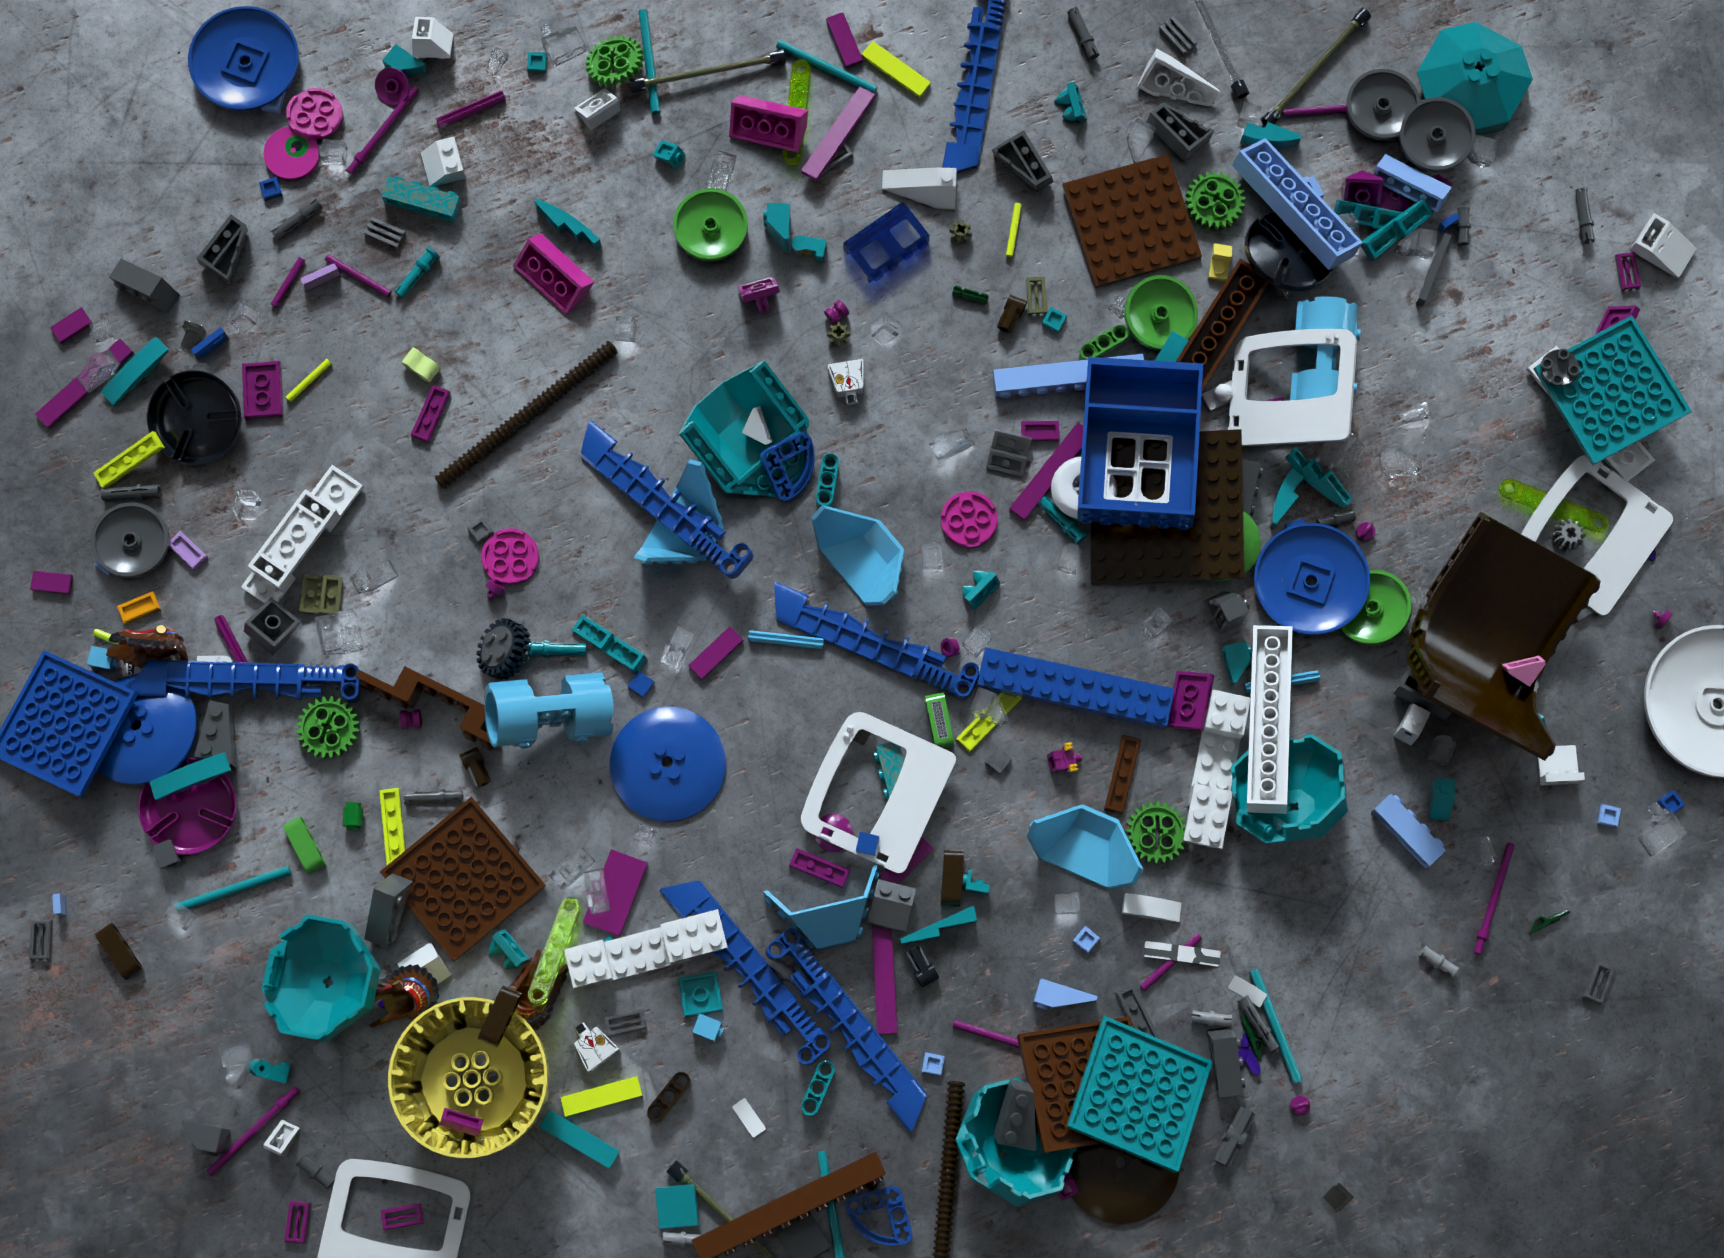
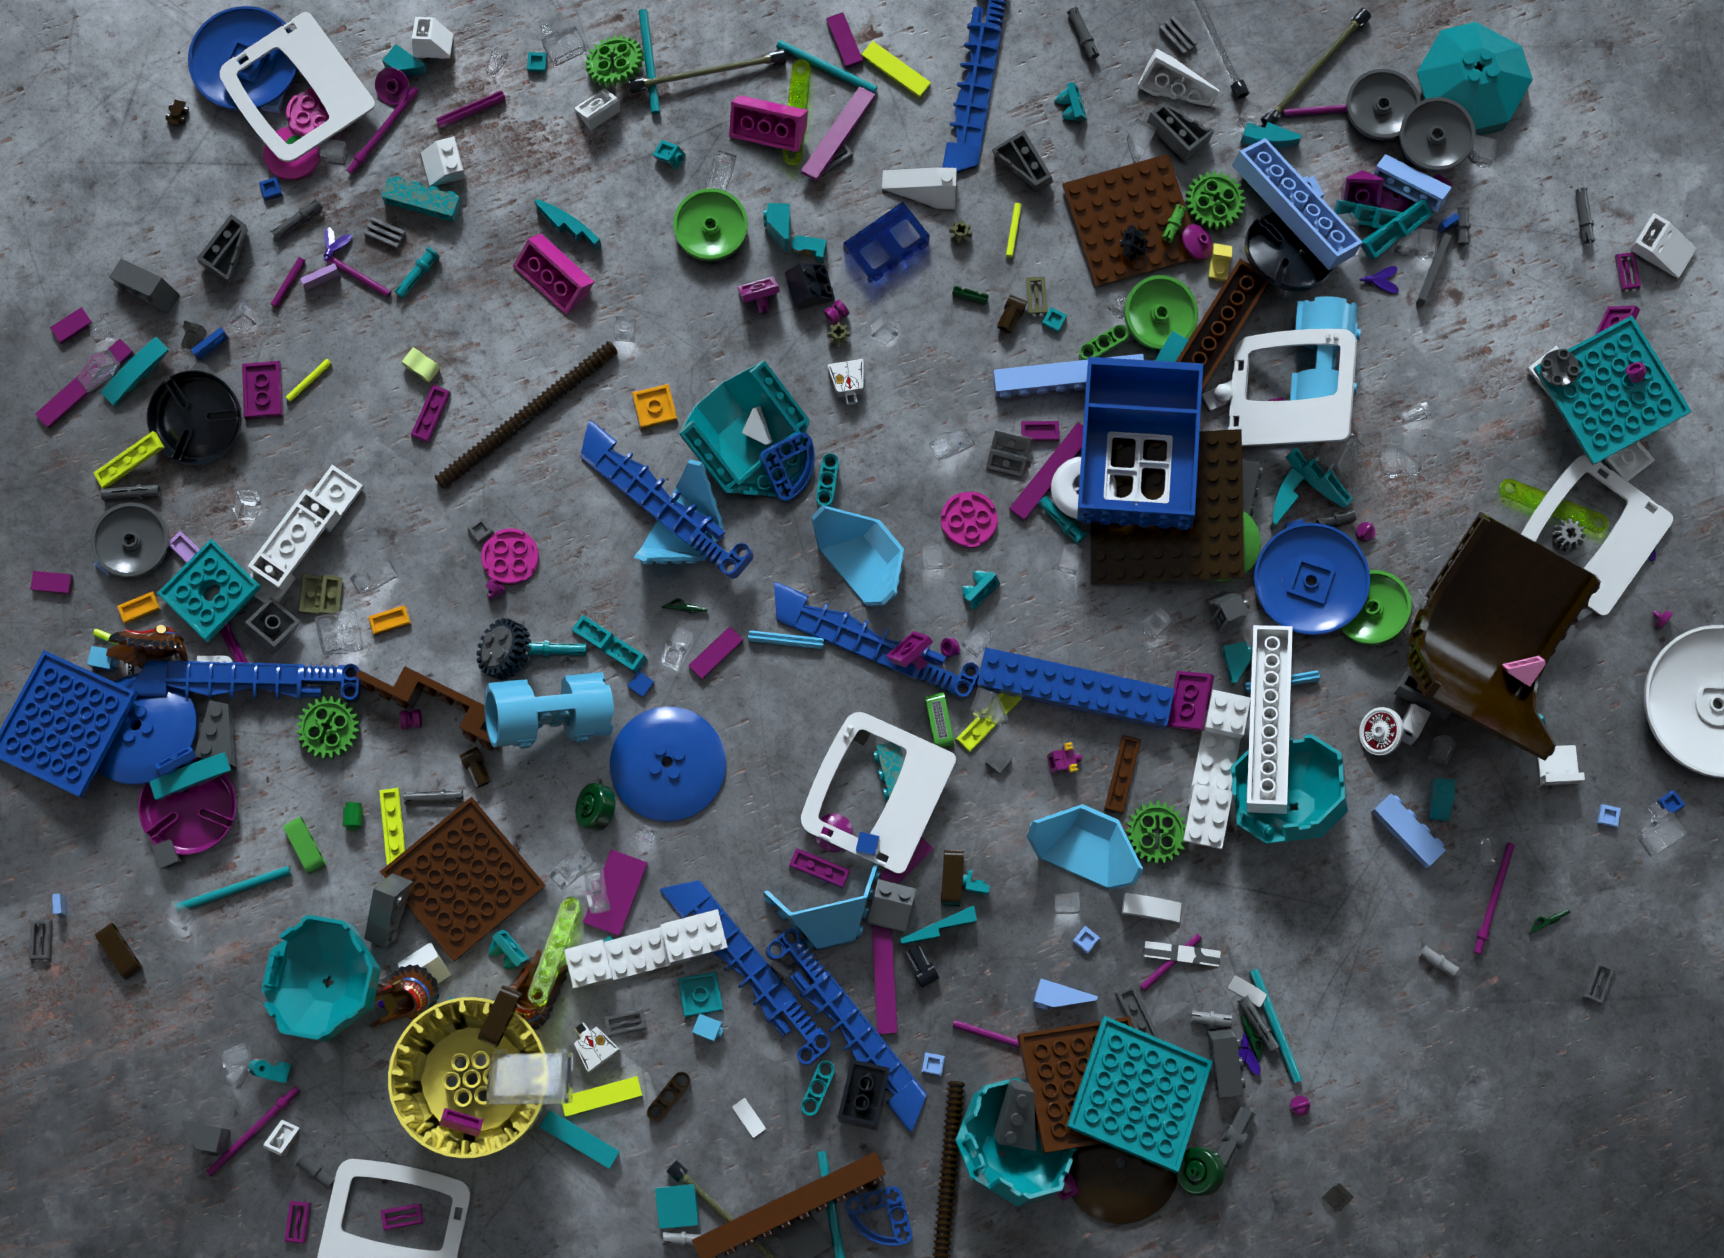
none -> blue plate [154,746,197,775]
none -> teal piece [157,538,262,643]
none -> dark brown piece [165,99,189,127]
none -> white door [220,12,375,162]
none -> dark purple piece [324,228,352,261]
none -> light orange tile [368,605,411,636]
none -> clear windscreen [486,1049,573,1104]
none -> dark green wheel [575,783,615,831]
none -> light orange tile [632,384,678,429]
none -> dark green hand [662,598,708,613]
none -> black slope [785,263,835,307]
none -> black slope [837,1059,890,1131]
none -> magenta tile [886,631,933,670]
none -> black piece [1119,225,1148,261]
none -> bright green pin [1161,204,1187,243]
none -> dark green wheel [1176,1147,1225,1196]
none -> magenta dish [1182,224,1213,260]
none -> white shield [1359,707,1404,756]
none -> dark purple piece [1360,266,1399,293]
none -> magenta tile [1626,362,1647,383]

